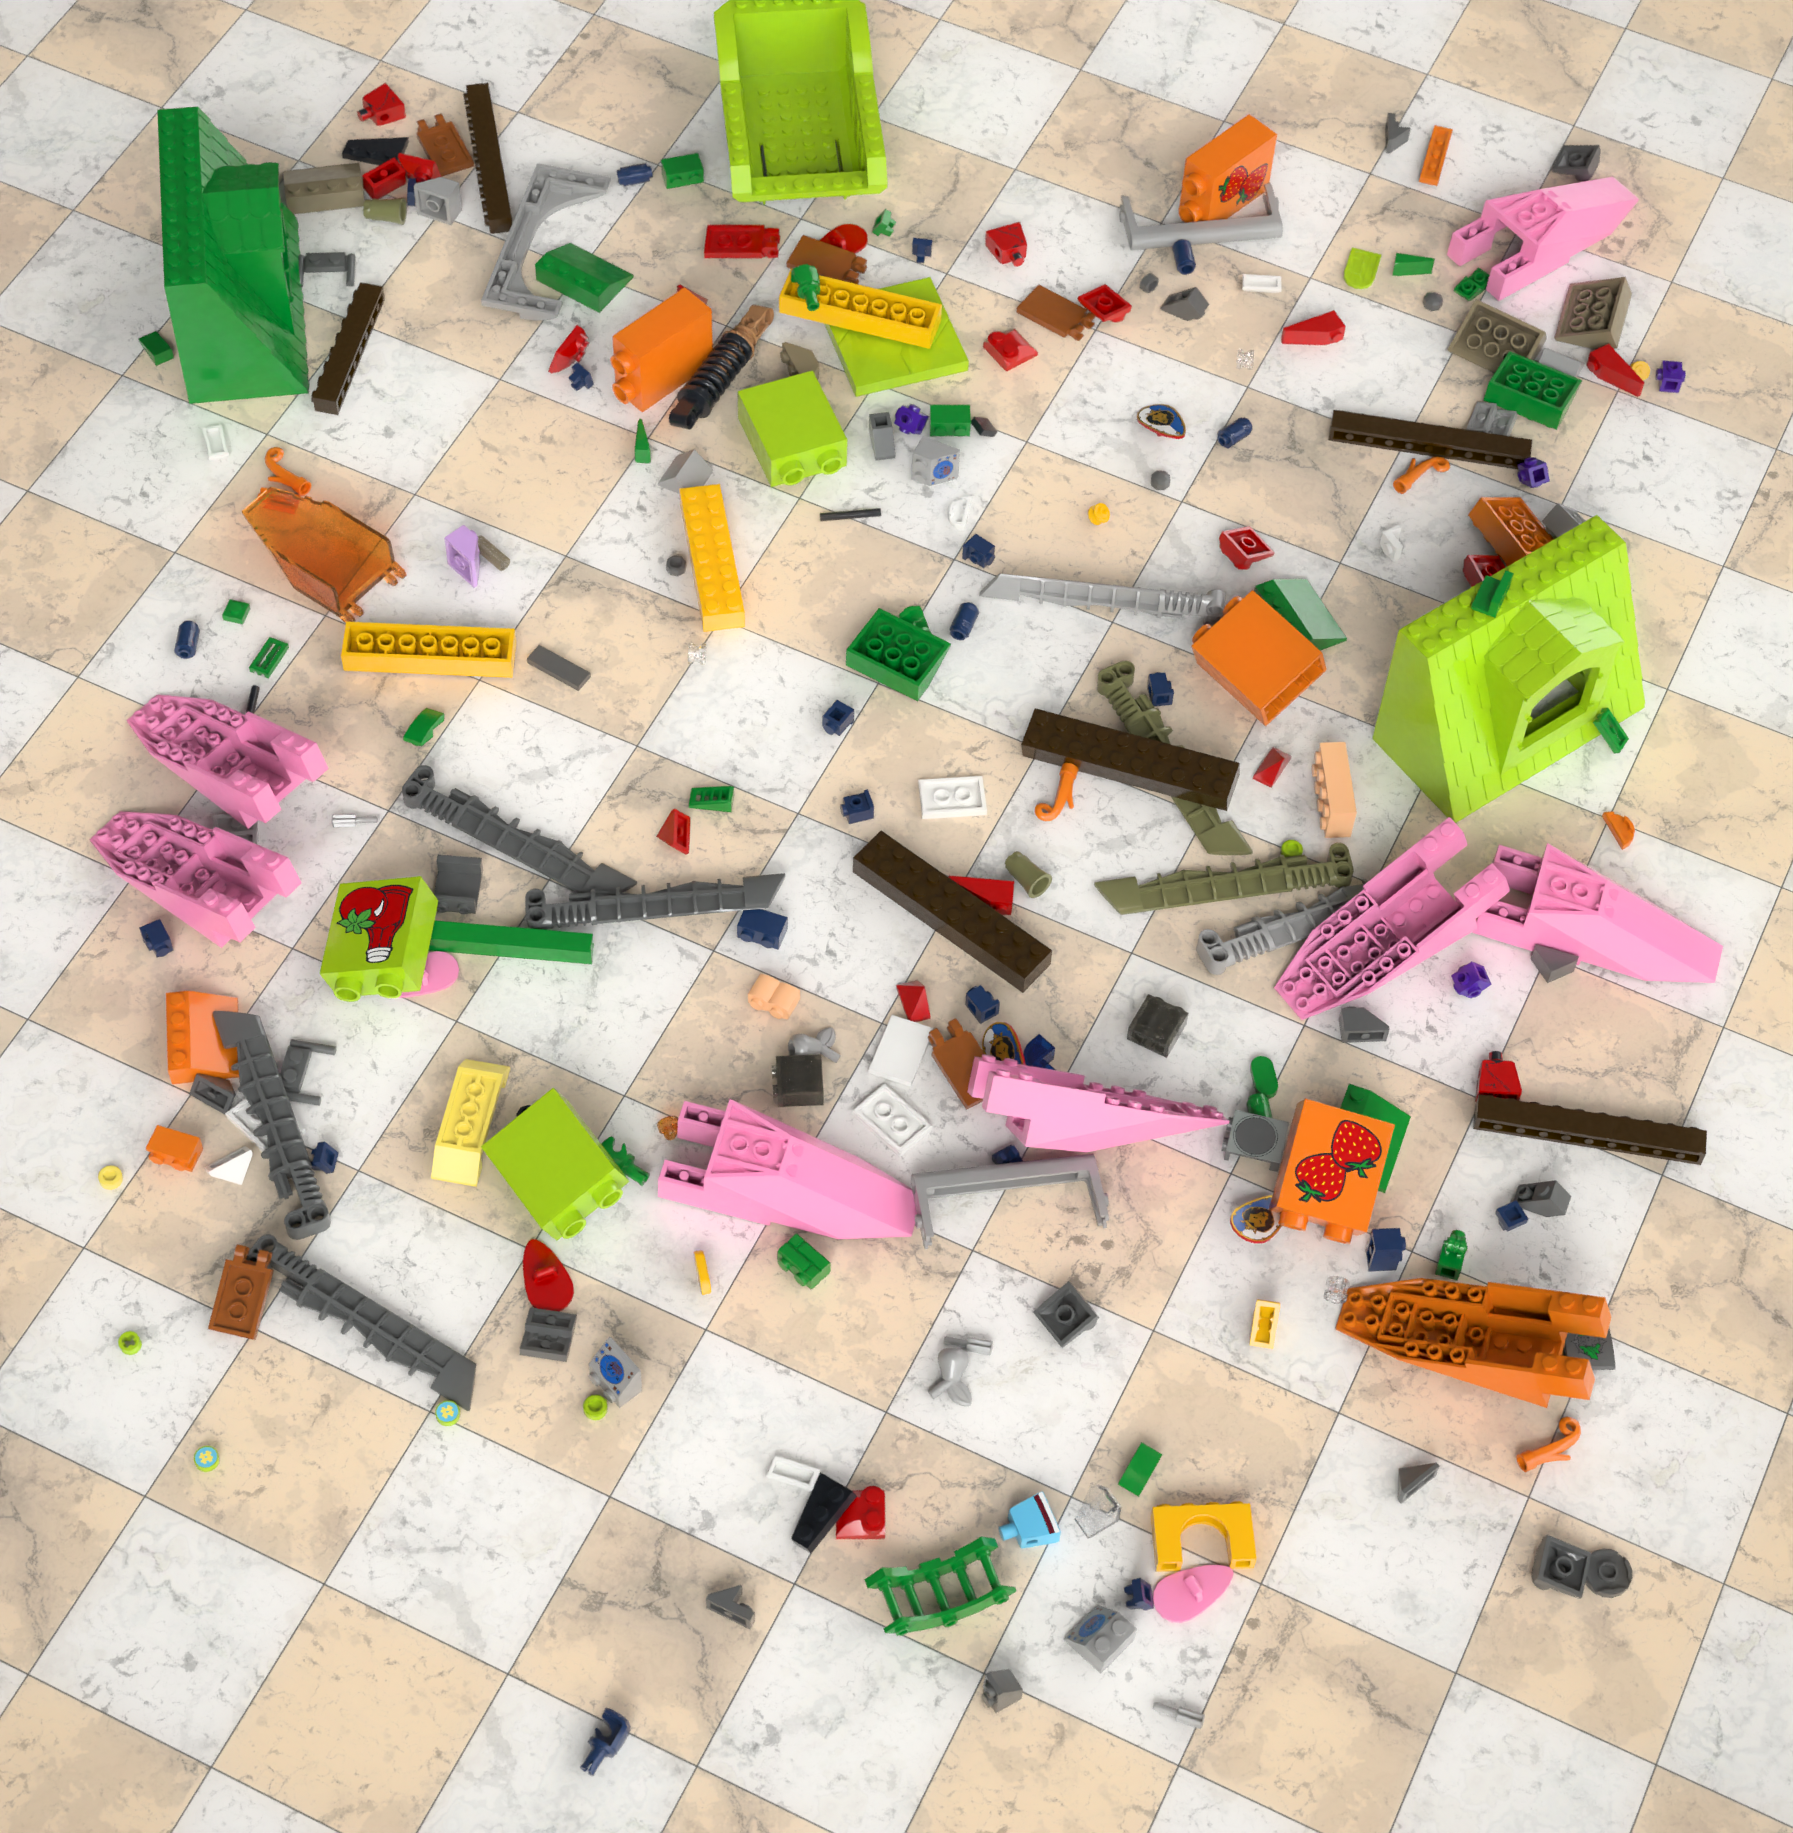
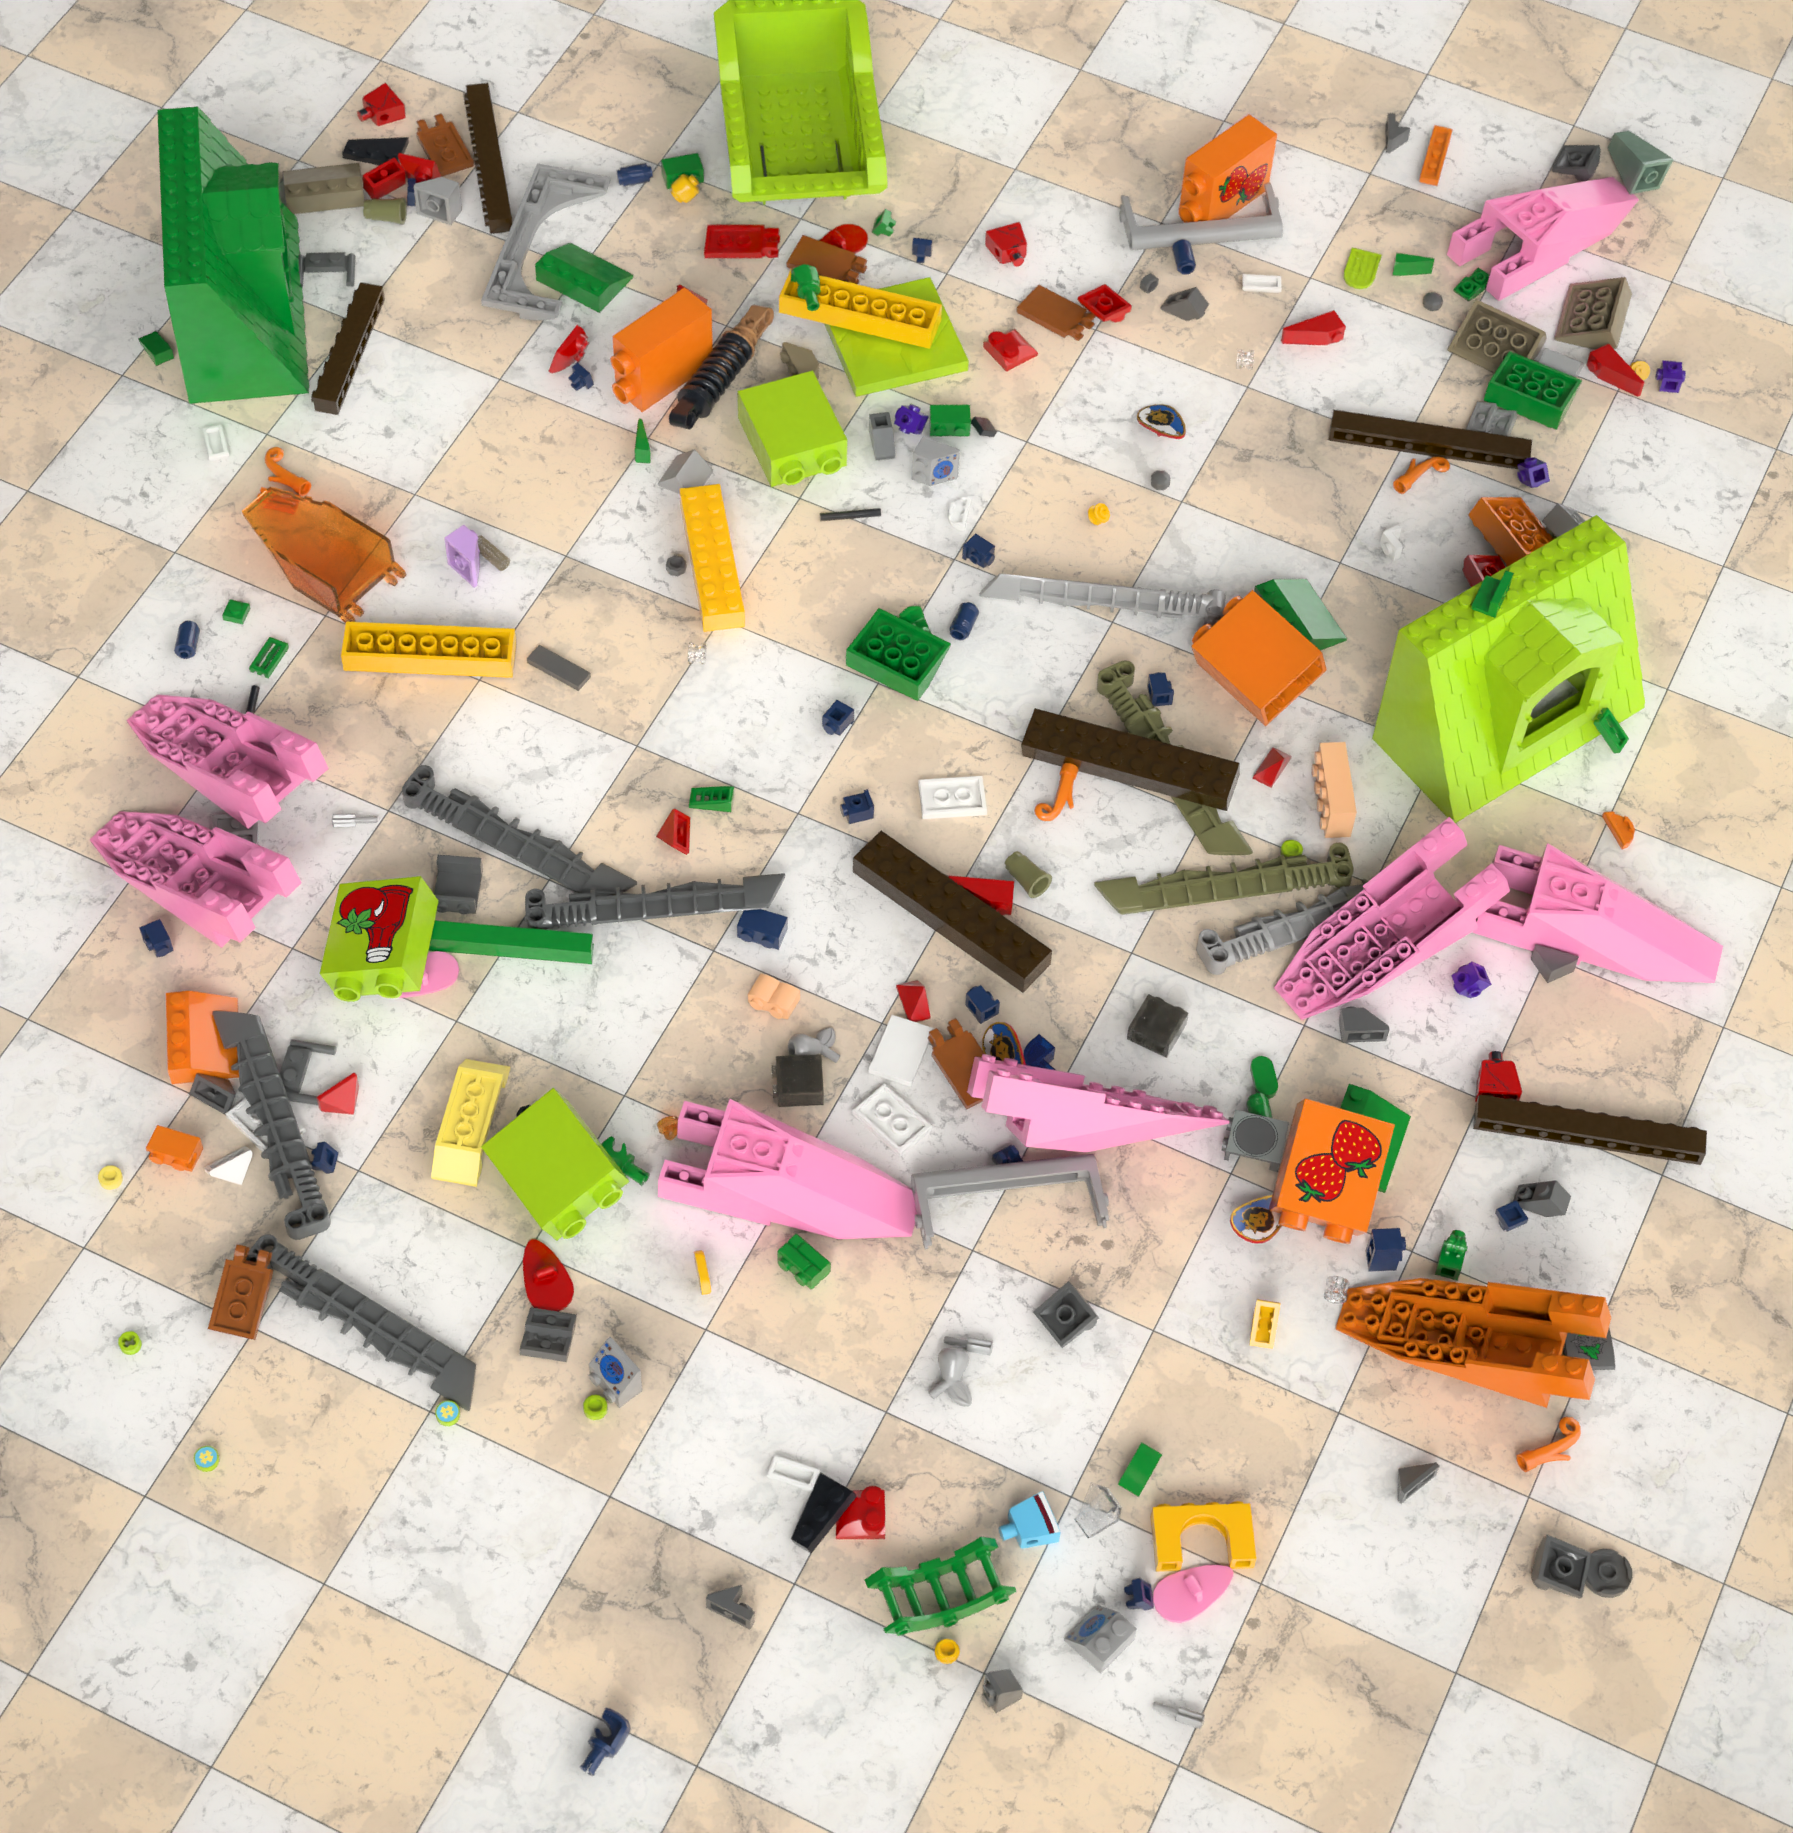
green slope [403,708,444,746] -> none
dark blue head [1217,418,1253,448] -> none
red slope [1219,526,1274,570] -> none
none -> slope [316,1072,359,1115]
none -> yellow head [671,174,699,203]
none -> yellow plate [935,1639,960,1664]
none -> sand green slope [1608,131,1673,194]

